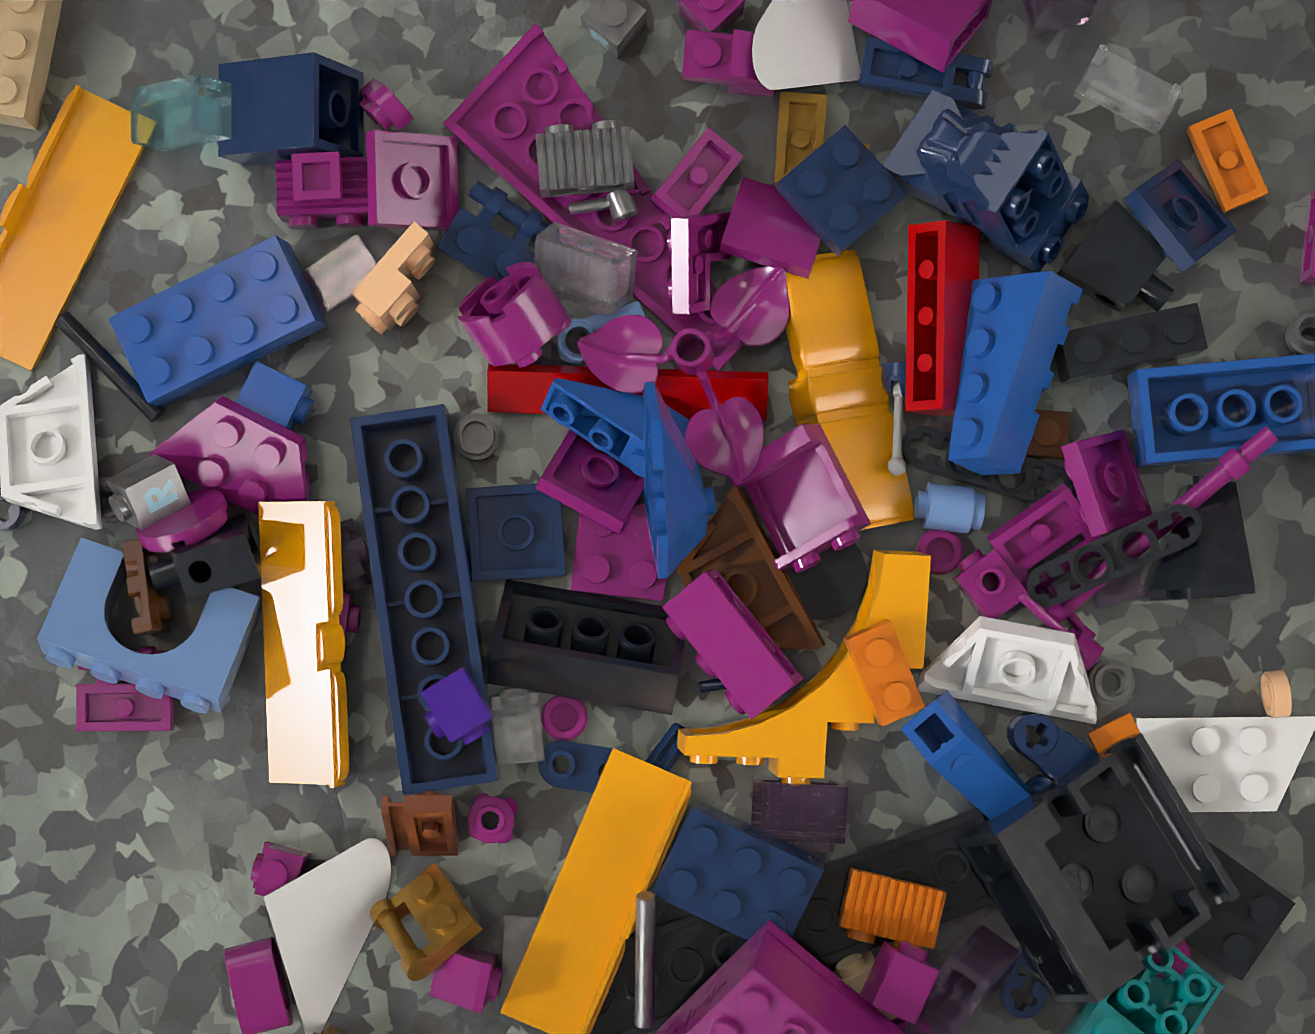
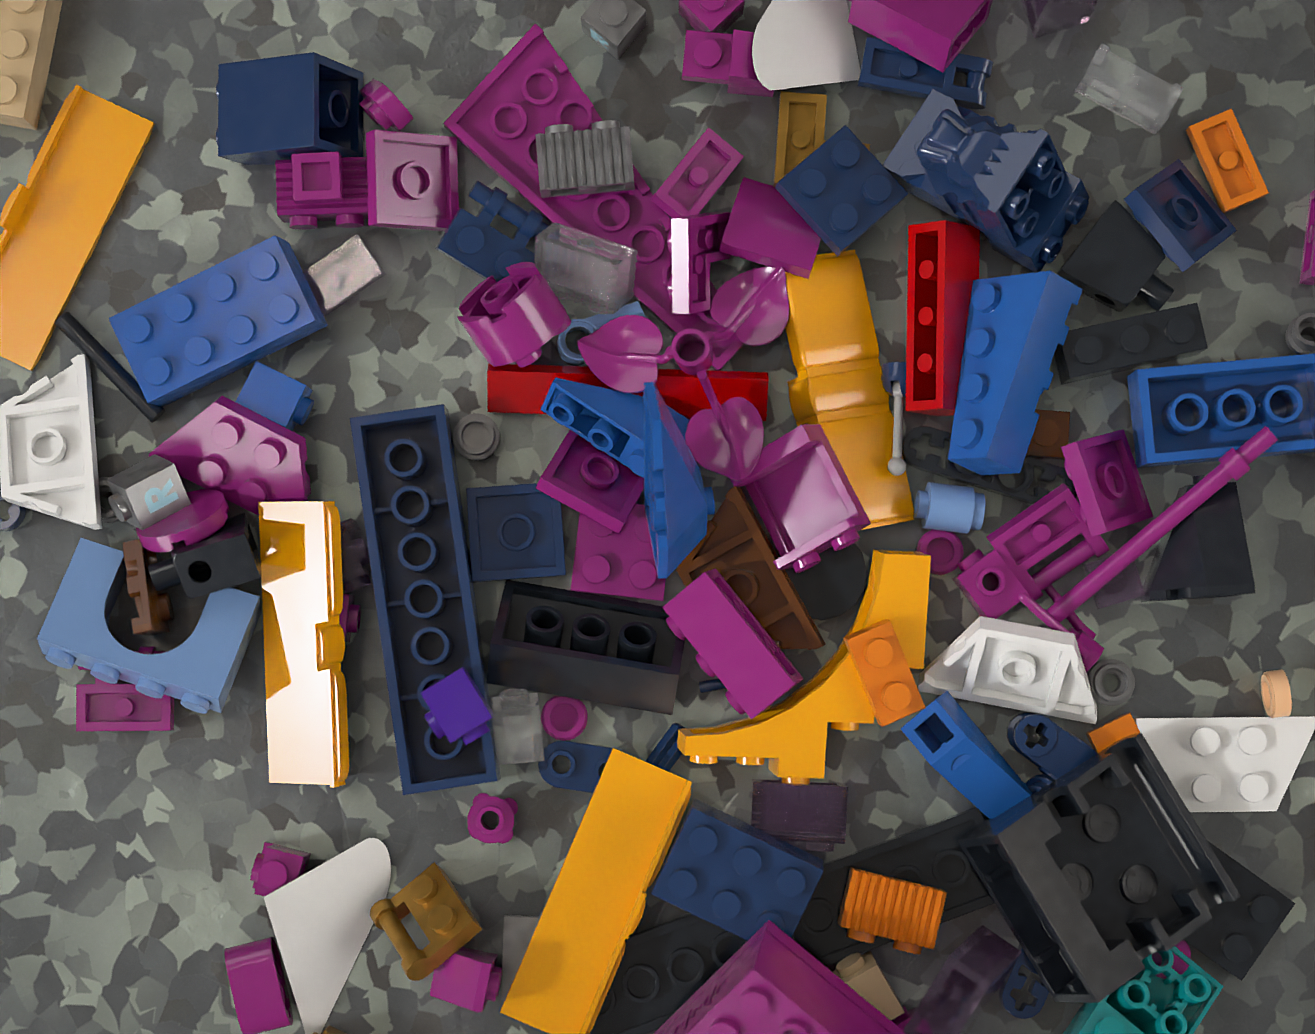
clear light blue panel [131,74,232,151] -> none
light nougat plate [352,222,437,335] -> none
copper plate [381,791,459,856] -> none
flat silver hand [569,190,638,221] -> none
flat silver bar [635,891,655,1028] -> none
magenta brick [860,941,939,1024] -> none
black beam [1027,504,1203,607] -> none

